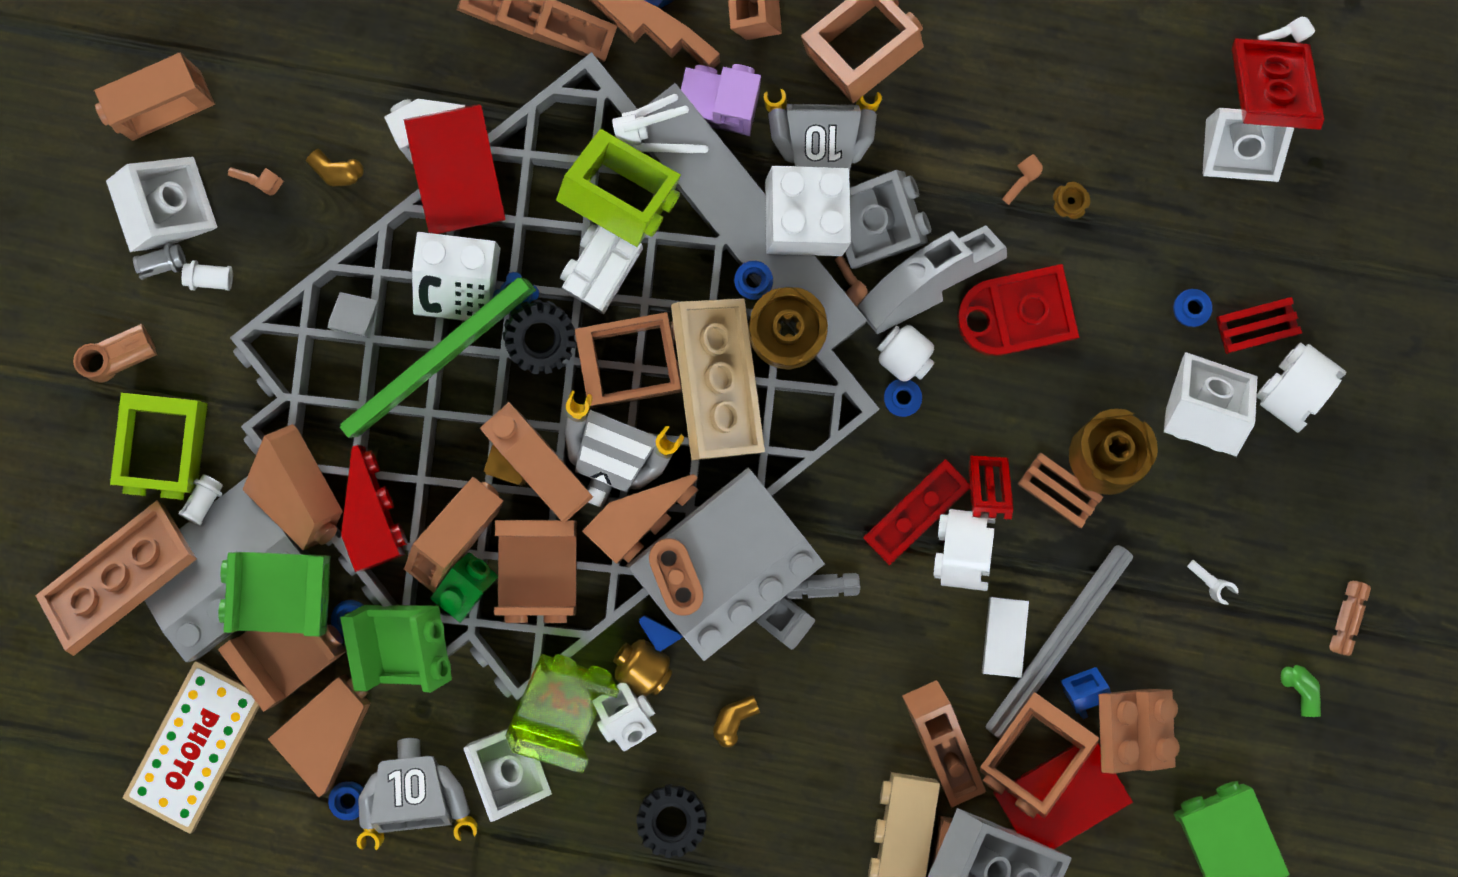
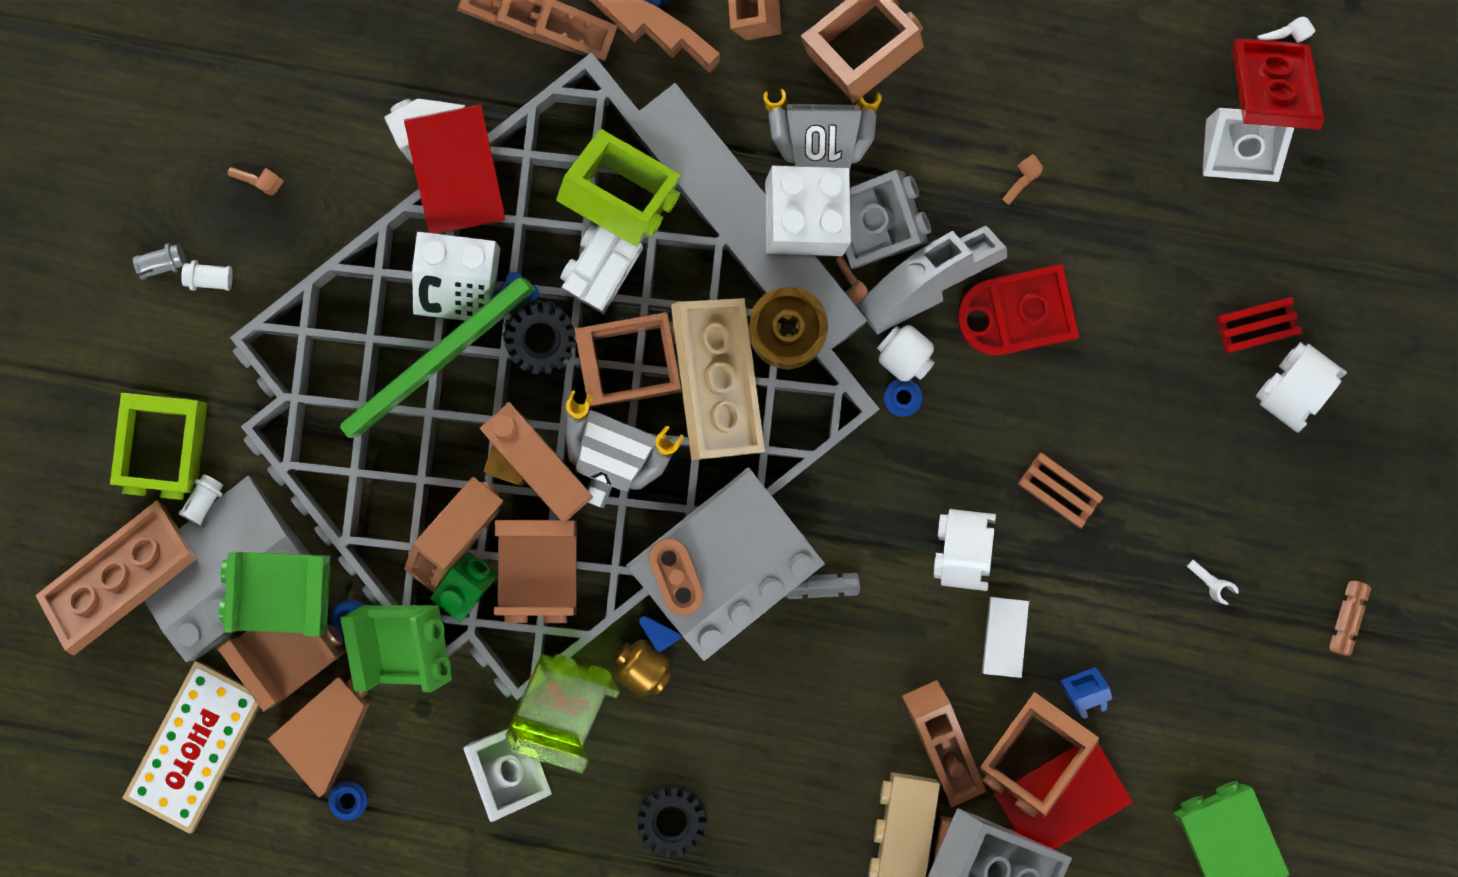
nougat piece [73,324,157,383] -> none
nougat window [94,53,215,141] -> none
white slope [106,157,217,252] -> none
nougat slope [242,424,343,551] -> none
pearl gold arm [306,149,364,186] -> none
light grey slope [327,292,378,338] -> none
red slope [341,444,407,572] -> none
light grey torso [356,738,477,850] -> none
nougat slope [582,474,699,564] -> none
white brick [592,683,657,752] -> none
white plant [612,94,709,153] -> none
lavender brick [681,64,761,136] -> none
pearl gold arm [713,695,760,747] -> none
blue plate [734,261,773,300] -> none
light grey slope [756,596,815,650] -> none
red tile [863,459,970,566] -> none
red tile [969,456,1013,519] -> none
light grey axle [986,545,1133,739] -> none
pearl gold plate [1053,182,1090,219] -> none
pearl gold brick [1069,409,1158,495] -> none
nougat plate [1099,689,1180,774] -> none
white slope [1164,352,1258,457] -> none
blue plate [1173,289,1212,327] -> none
bright green arm [1281,665,1321,717] -> none

